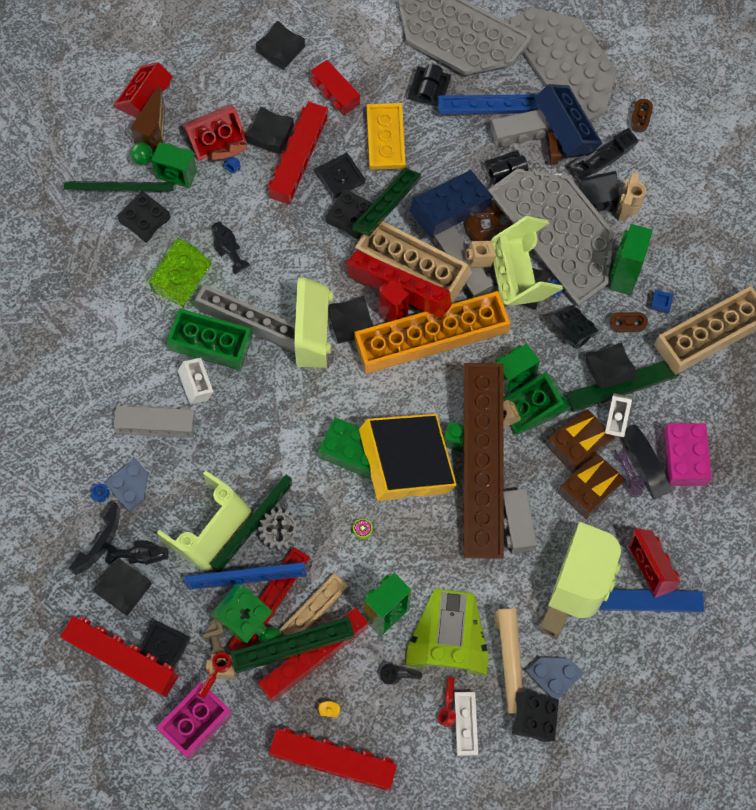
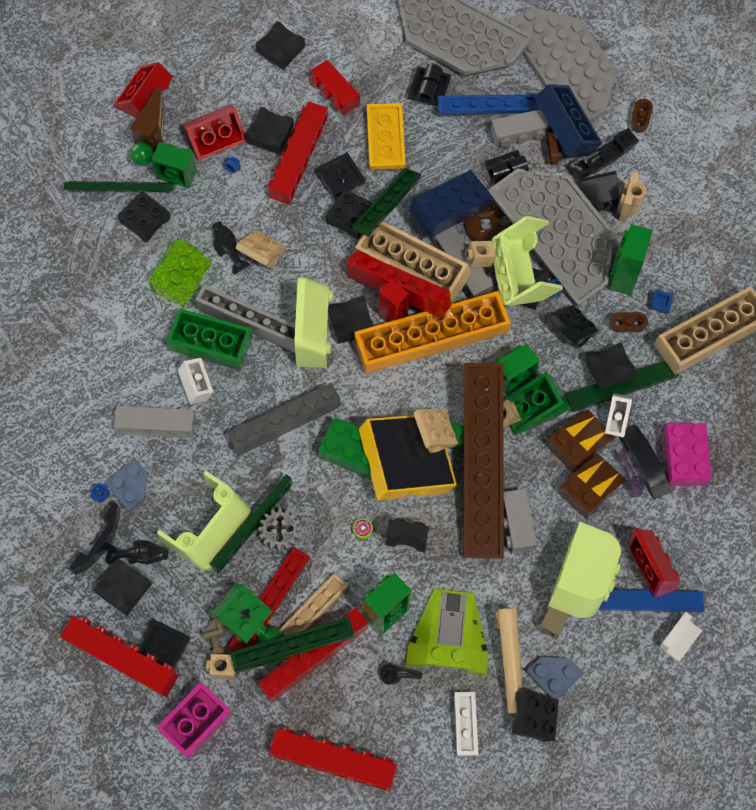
blue tile [185,563,308,590] -> none
red piece [198,652,231,698] -> none
copper slope [208,142,247,160] -> none
yellow piece [318,701,341,718] -> none
red piece [438,677,456,727] -> none
none -> dark grey brick [228,383,341,457]
none -> tan plate [236,230,286,269]
none -> black brick [386,518,429,552]
none -> tan plate [413,409,458,453]
none -> white panel [659,612,702,662]

